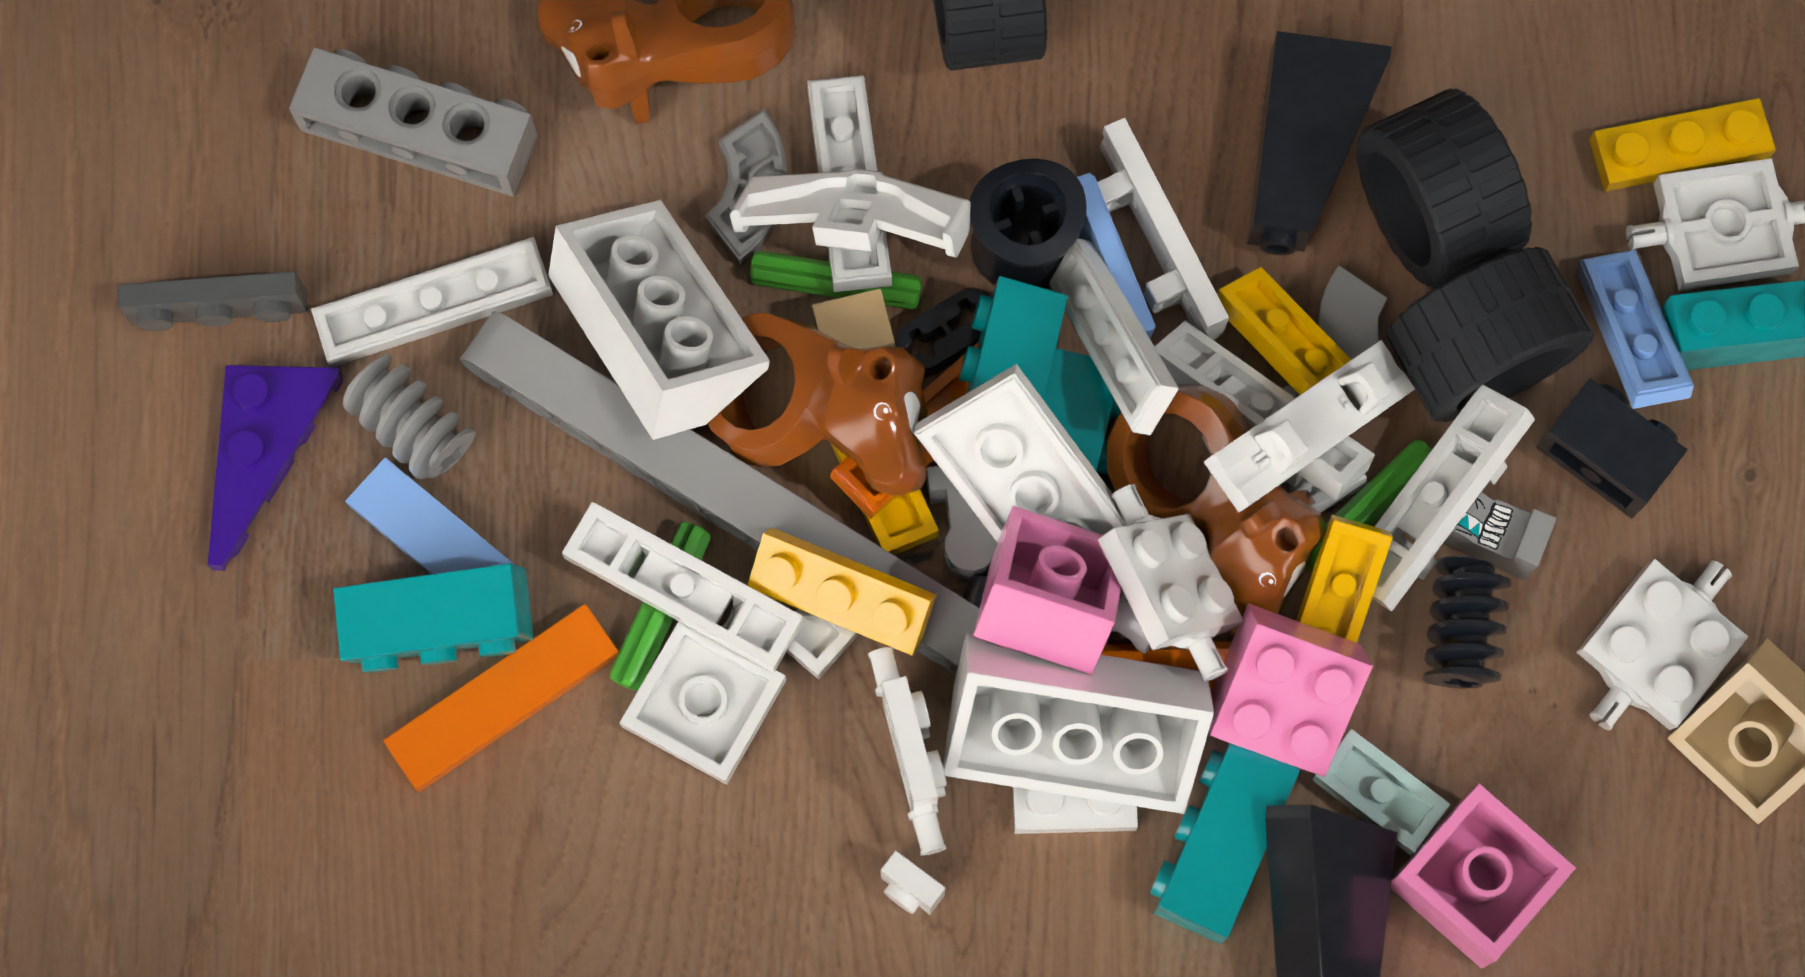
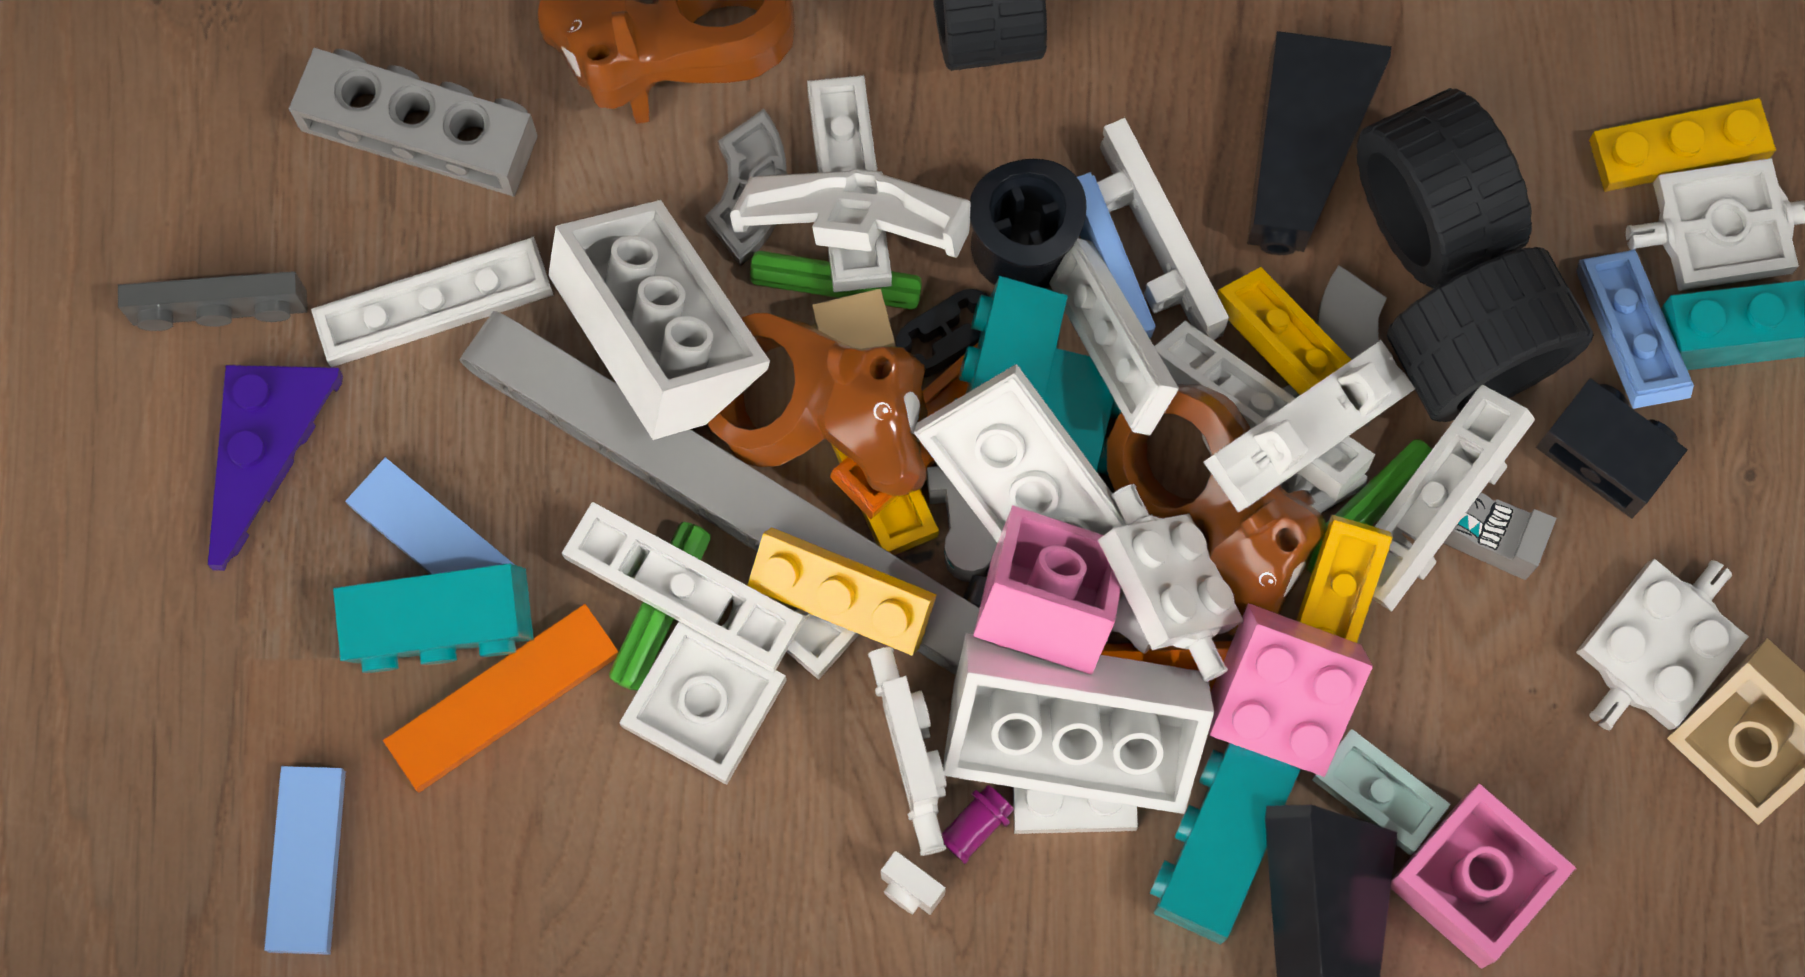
light grey piece [343,353,477,479] -> none
black piece [1422,555,1512,689] -> none
none -> light blue tile [264,766,346,955]
none -> magenta pin [941,785,1014,864]

